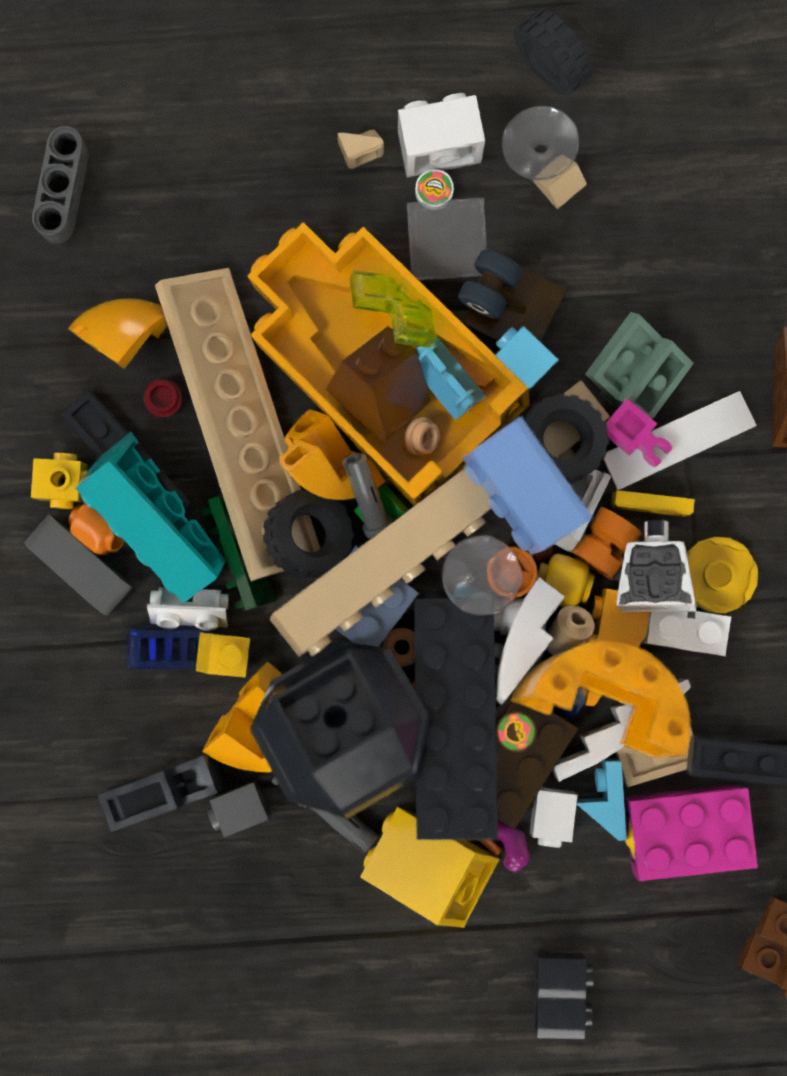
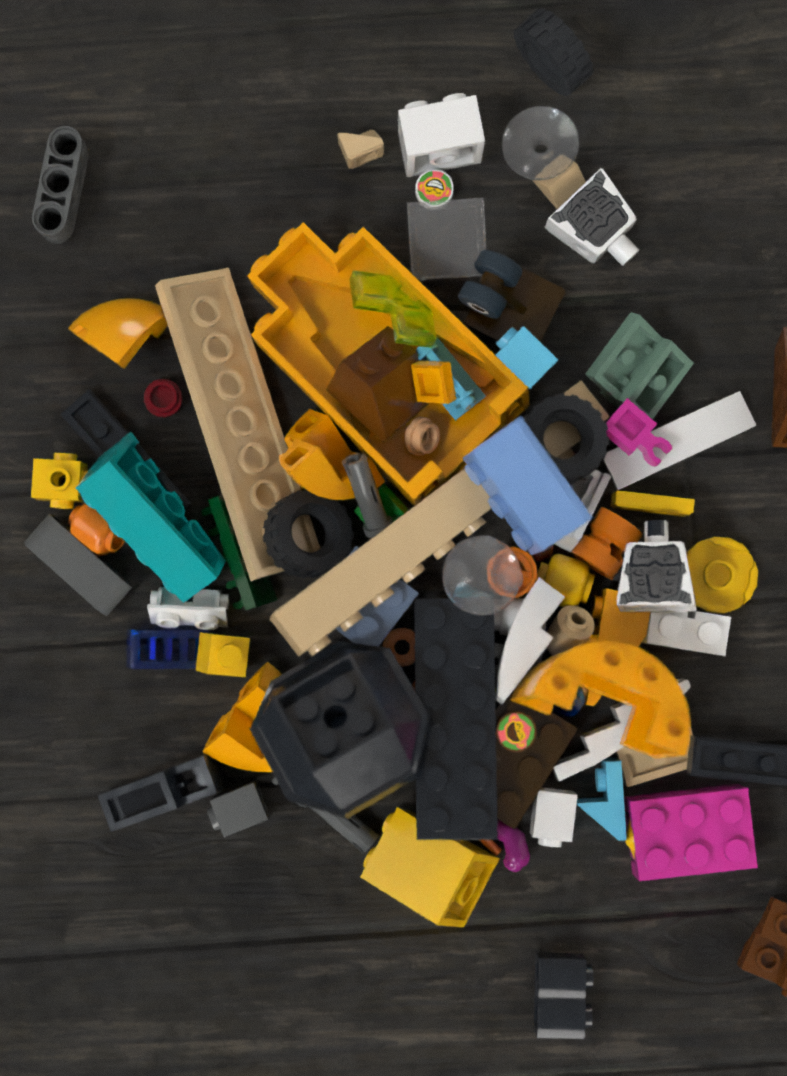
none -> light orange tile [411,361,456,404]
none -> torso [545,168,639,266]

